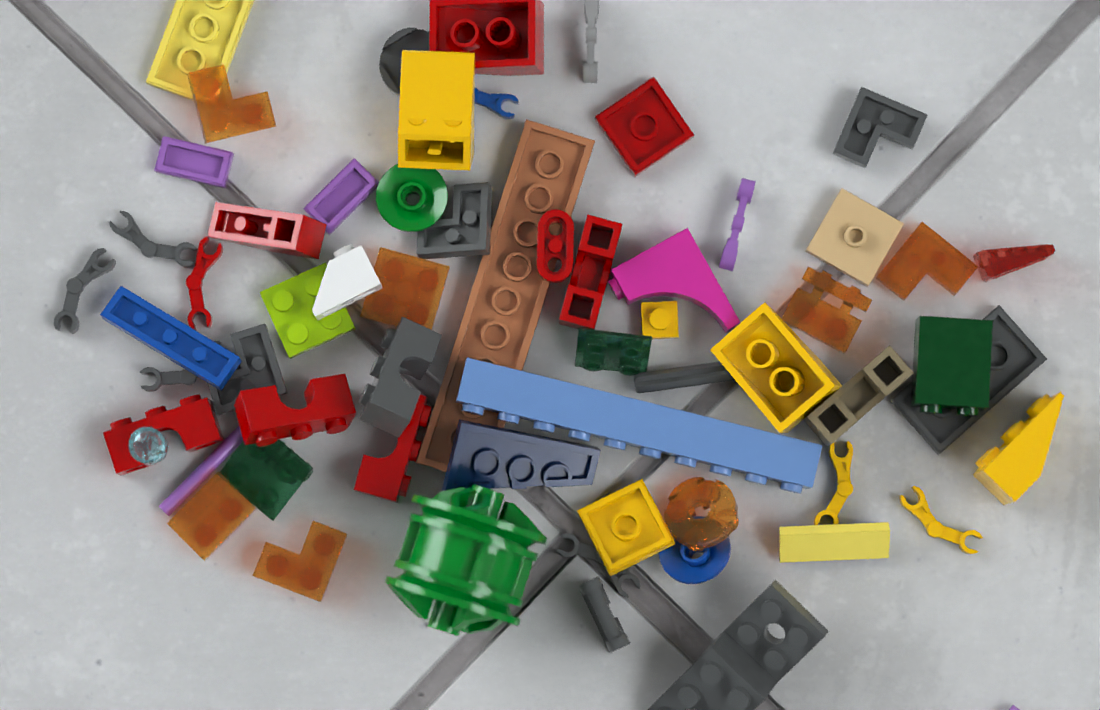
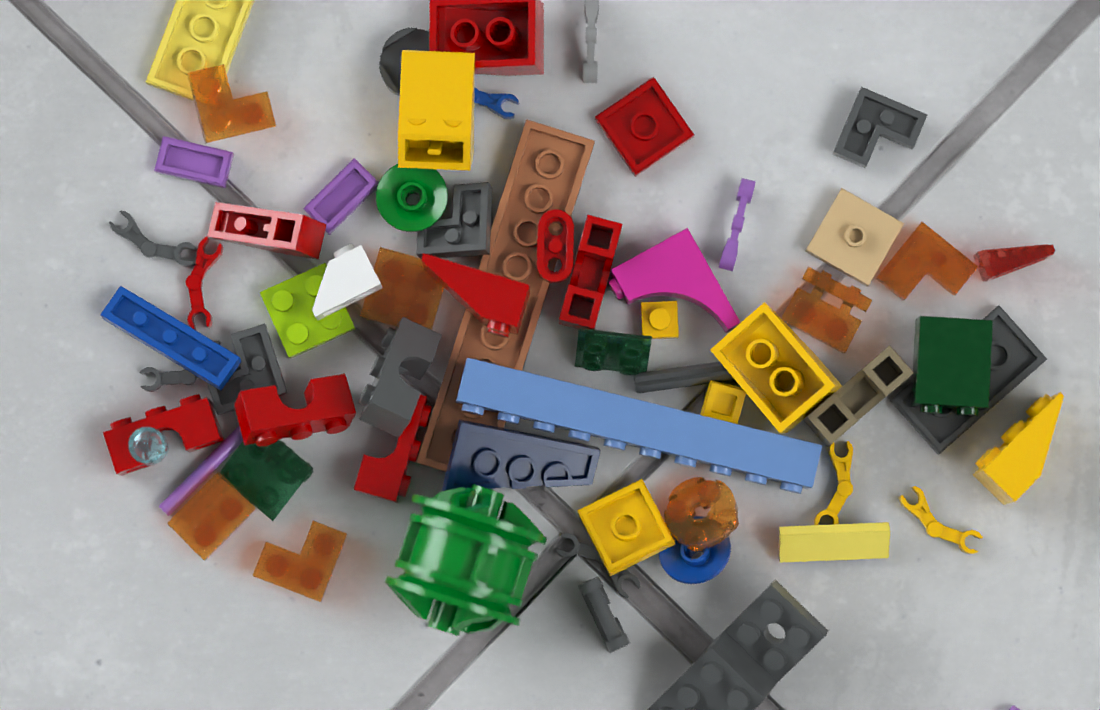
dark grey piece [54,248,116,334] -> none
none -> red slope [421,253,530,338]
none -> yellow plate [700,380,746,424]

